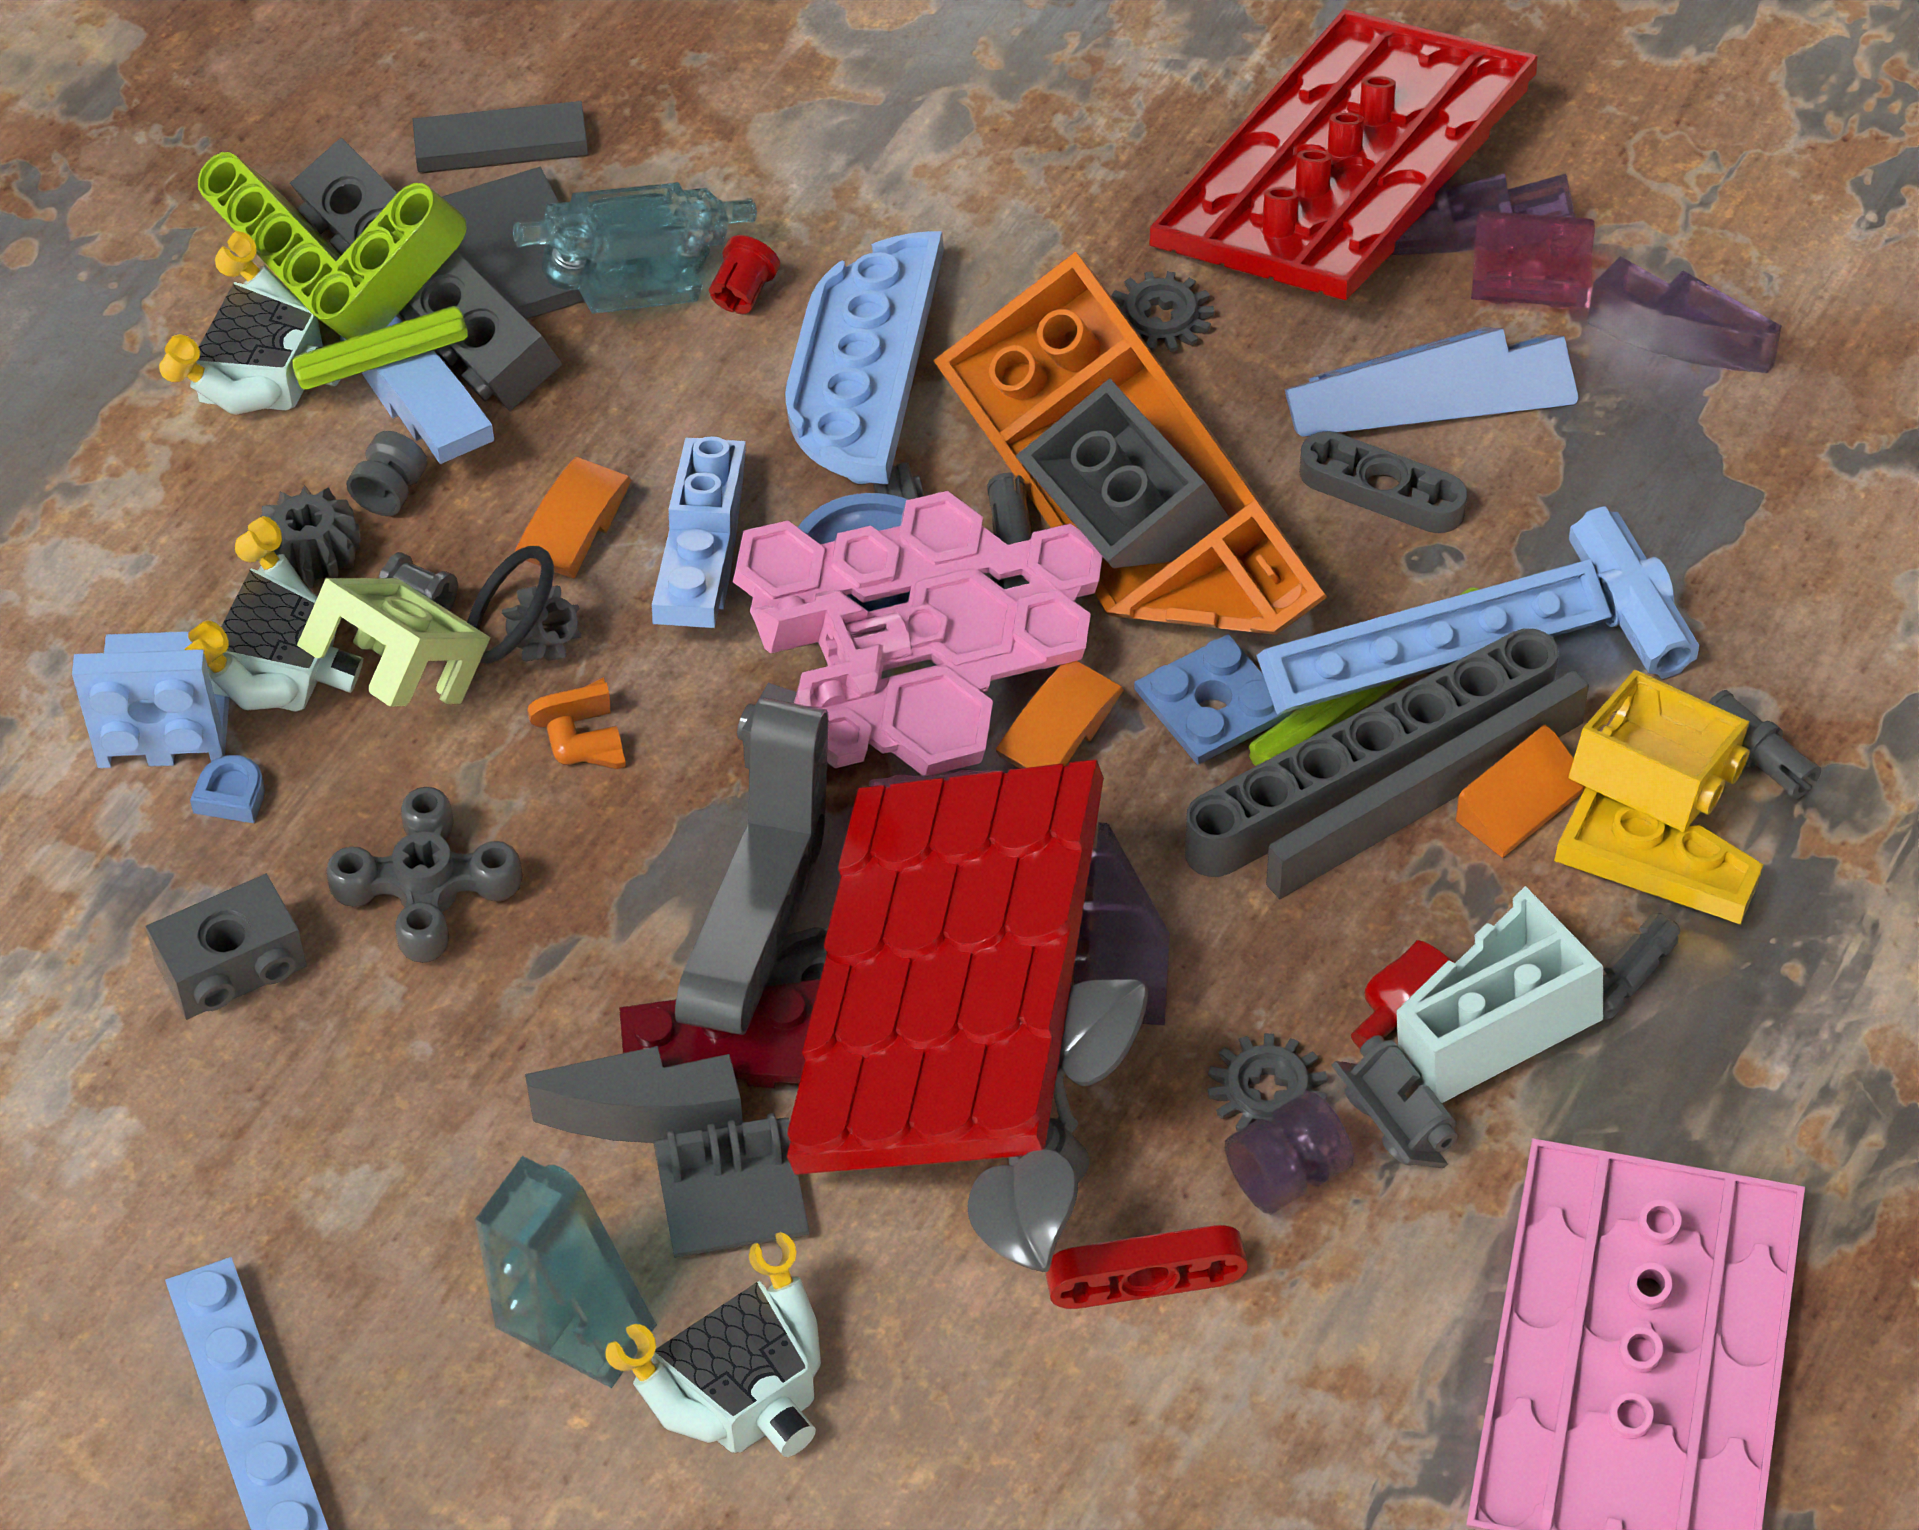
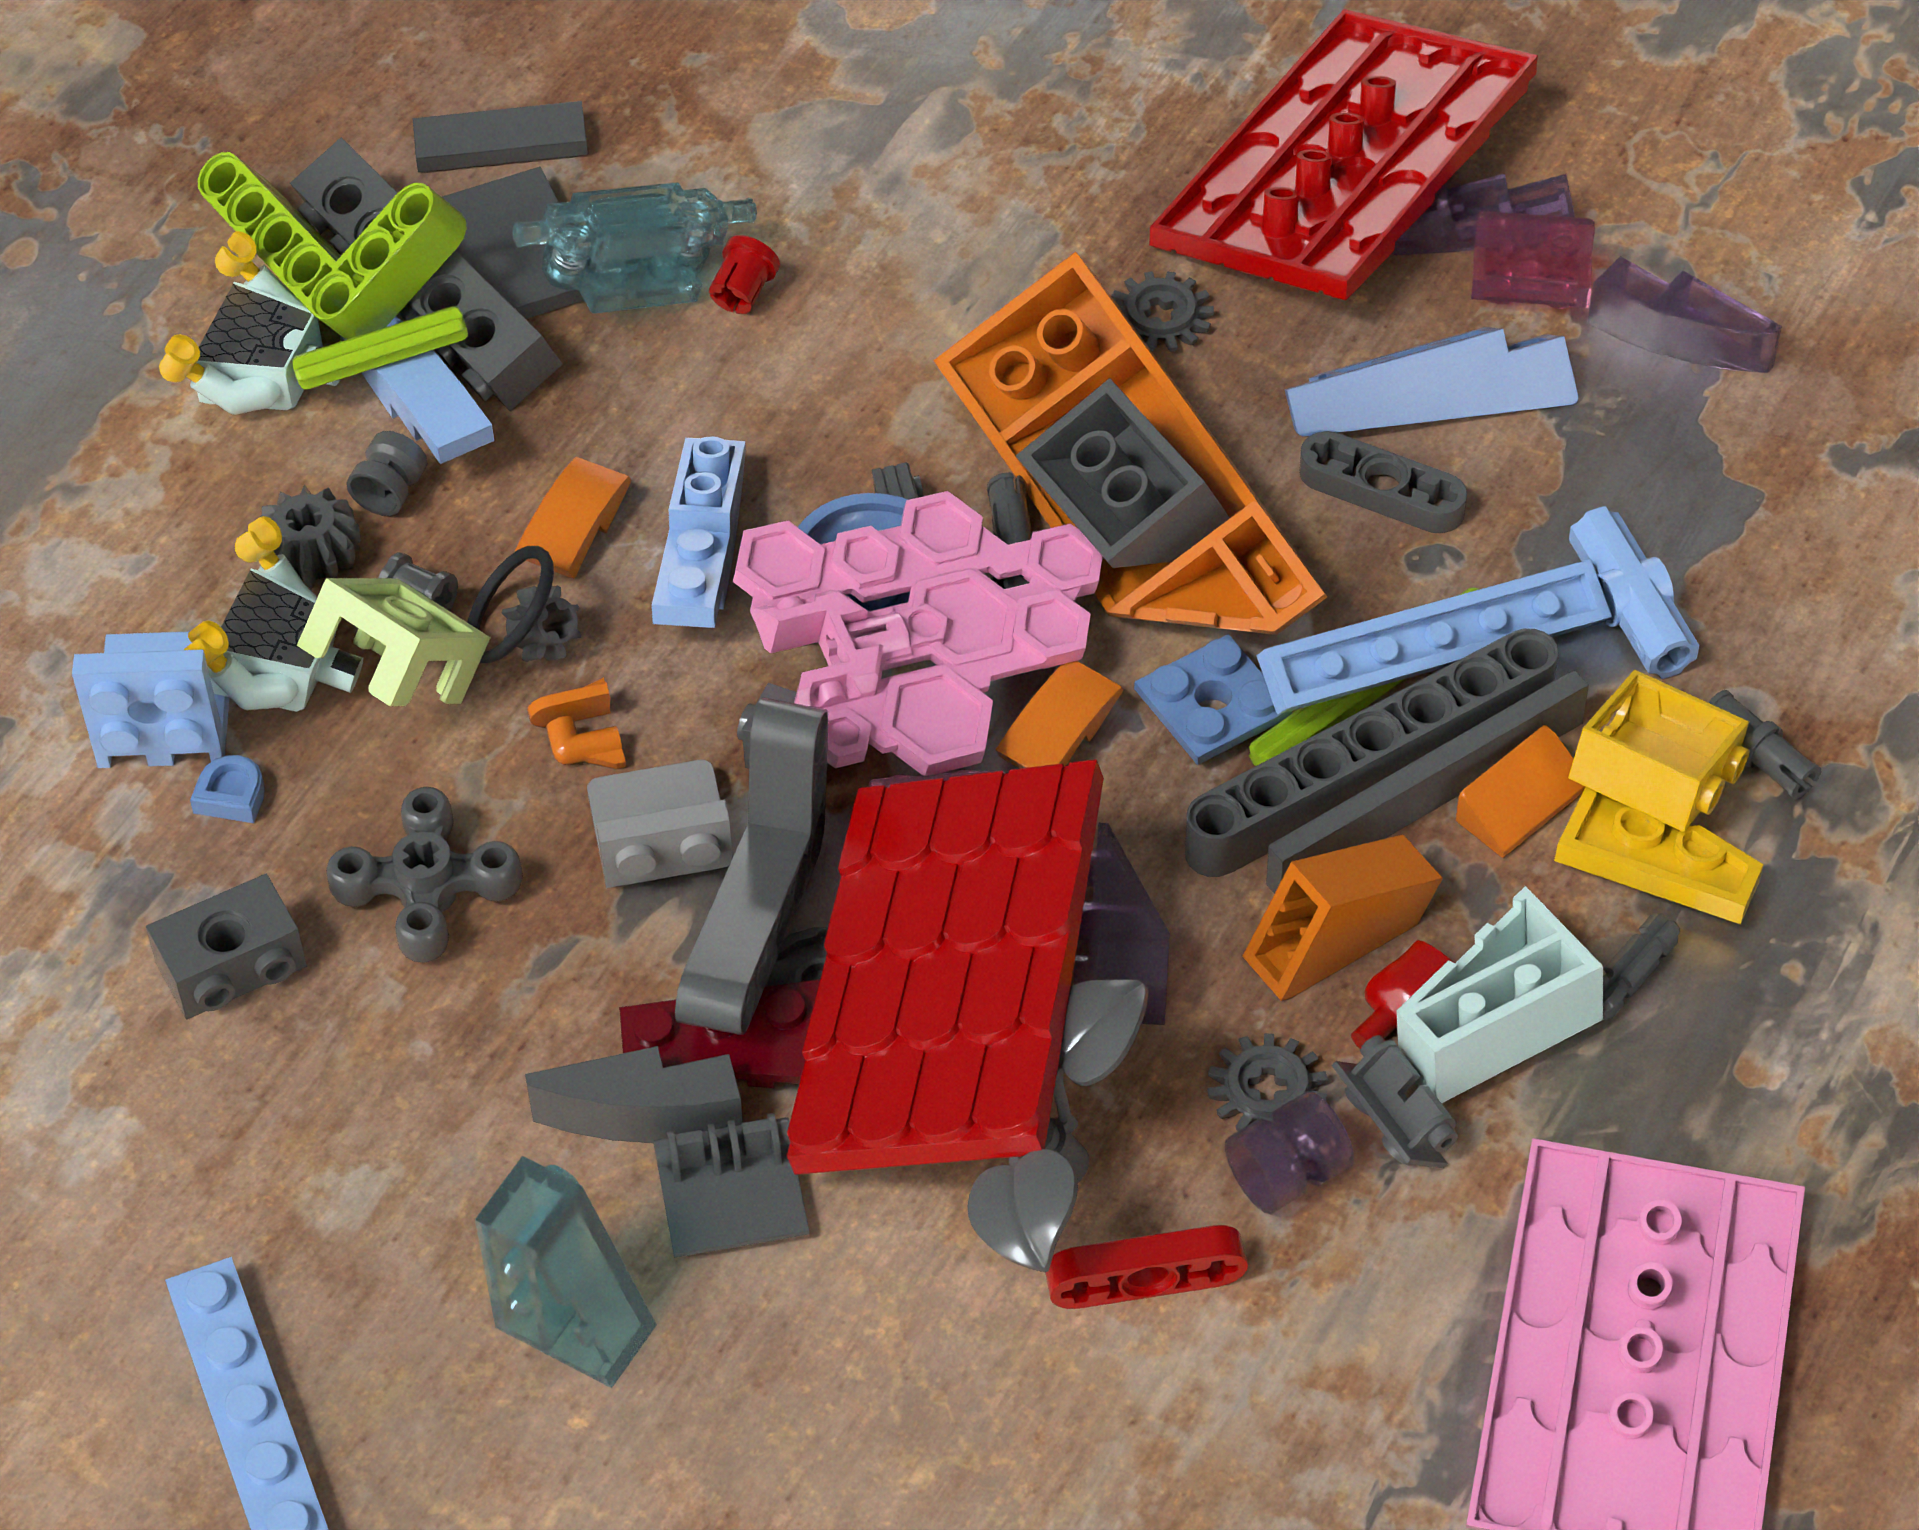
torso [606,1232,821,1457] -> none
light blue plate [785,231,944,484] -> none
none -> light grey bracket [587,760,733,888]
none -> orange slope [1242,834,1443,1001]

